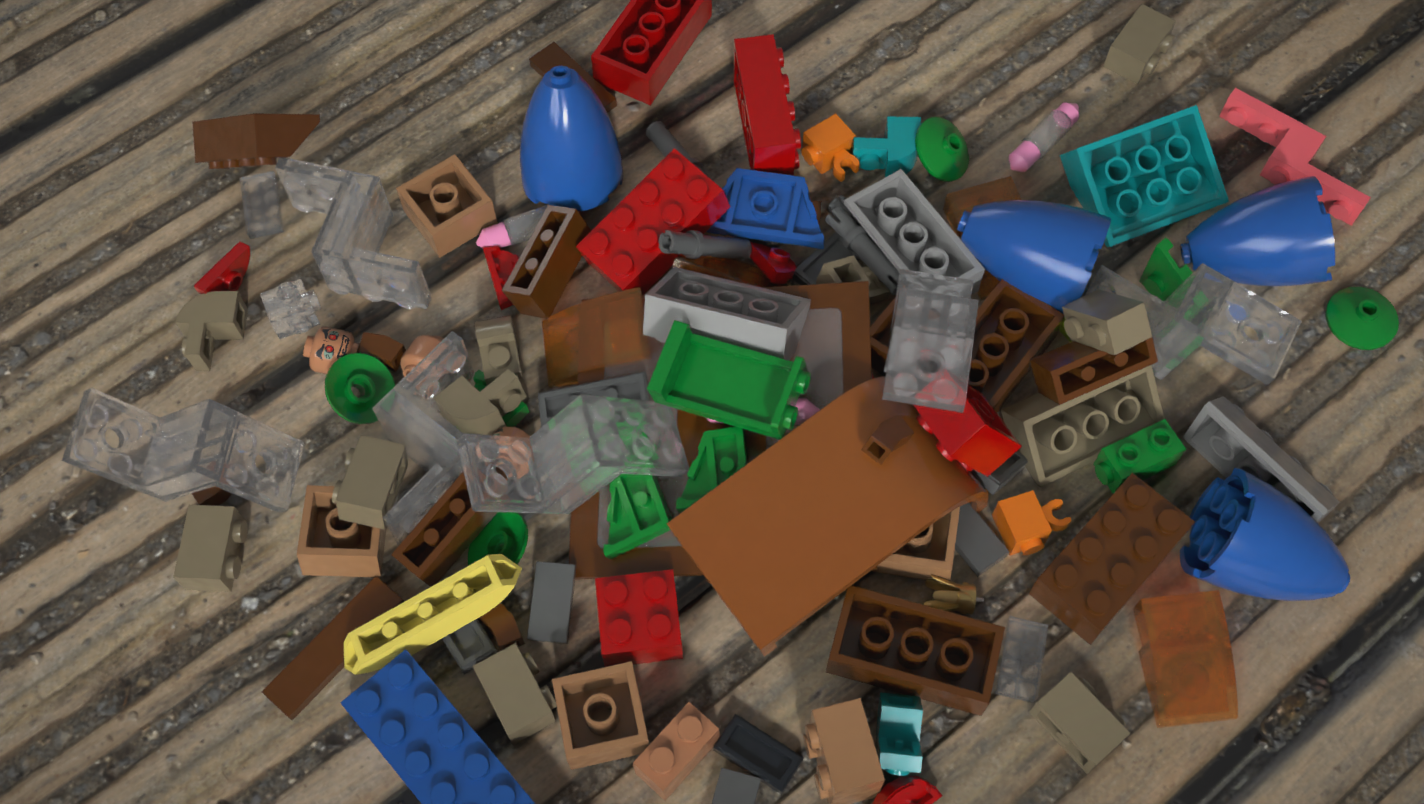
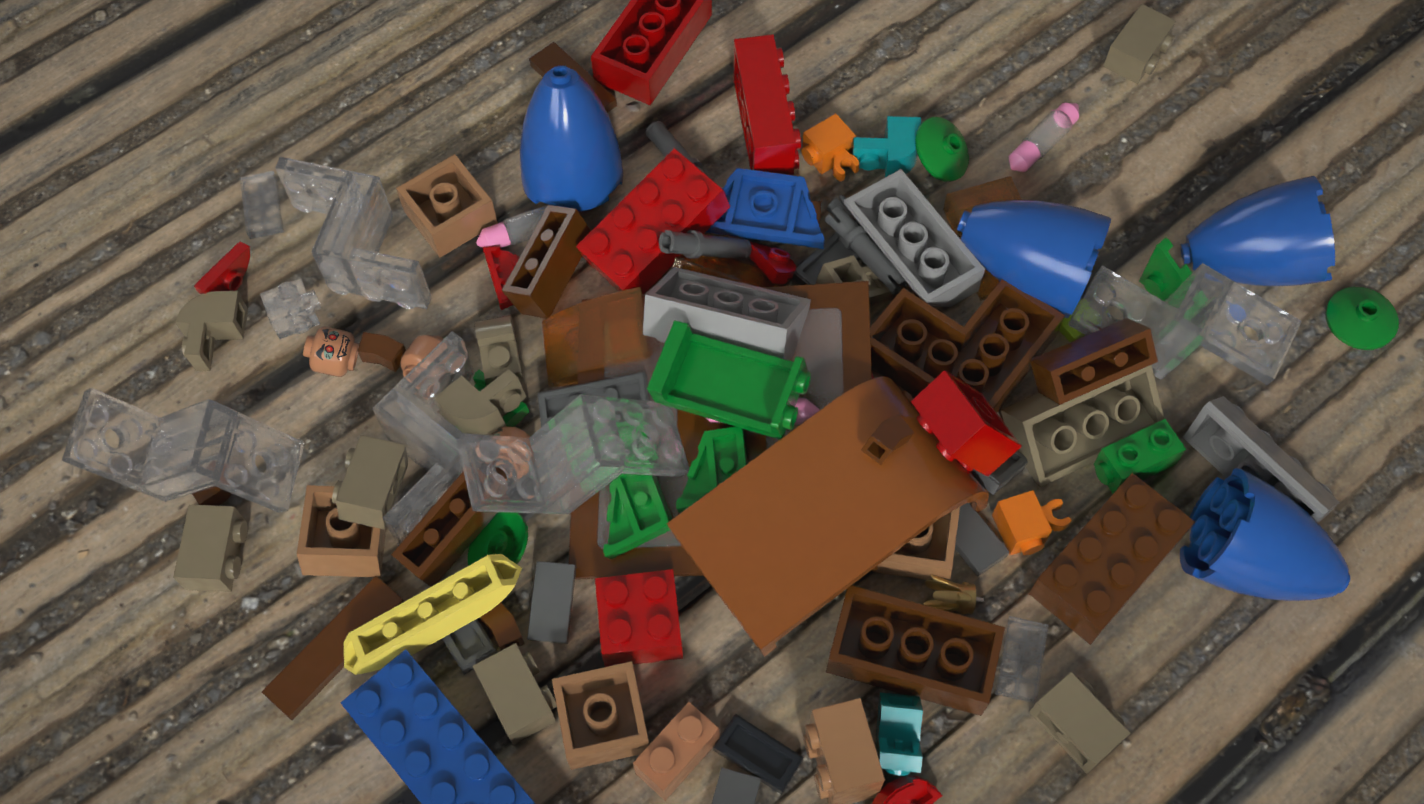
reddish brown slope [192,113,320,169] -> none
green dish [325,353,396,424] -> none
clear bracket [882,269,979,413] -> none
teal slope [1059,105,1230,247] -> none
dark tan brick [1062,289,1152,355] -> none
clear orange slope [1133,590,1238,728] -> none
coral bracket [1219,87,1371,226] -> none

